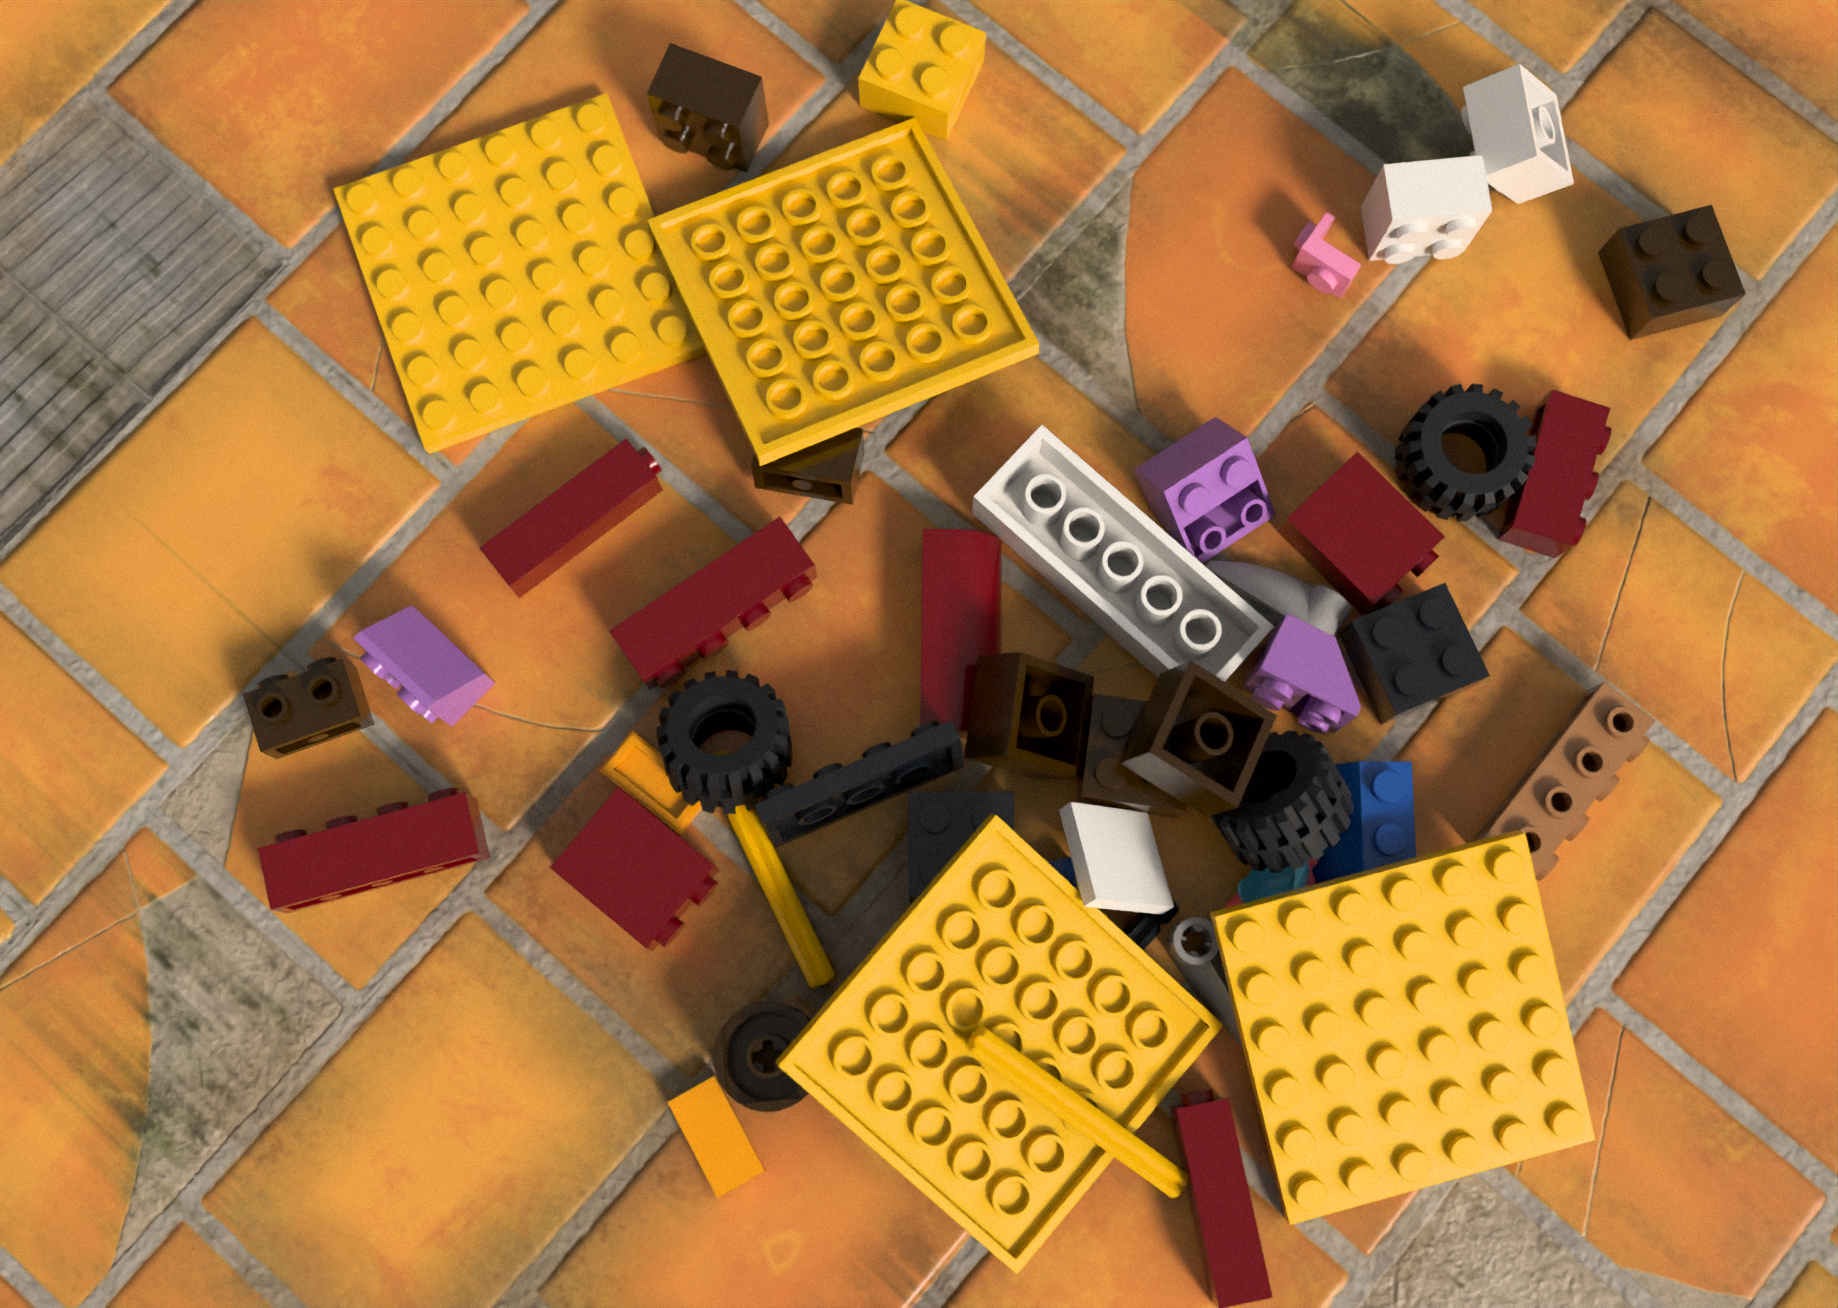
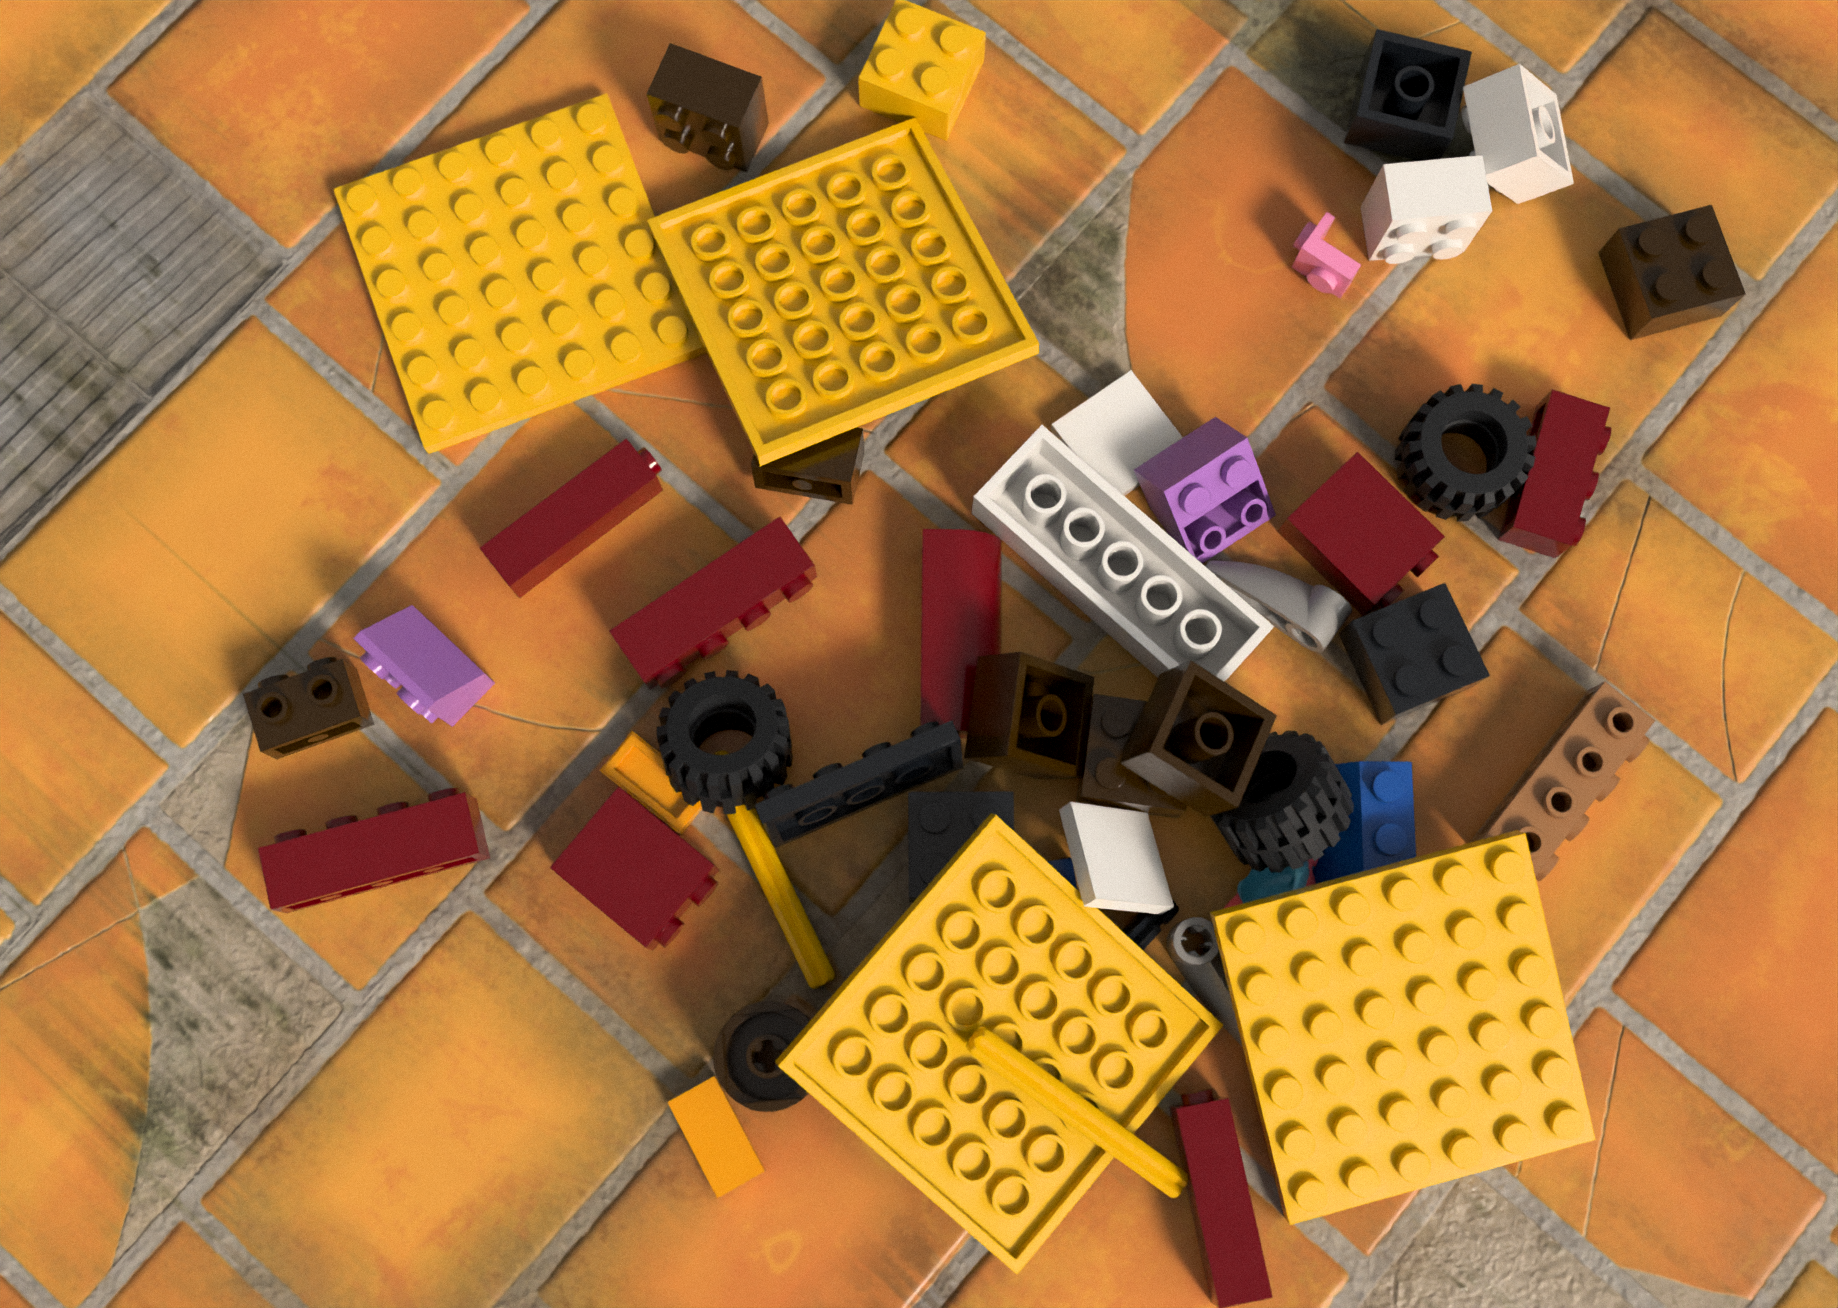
medium lavender slope [1243,613,1361,734] -> none
none -> white tile [1050,370,1183,496]
none -> black brick [1344,29,1472,161]

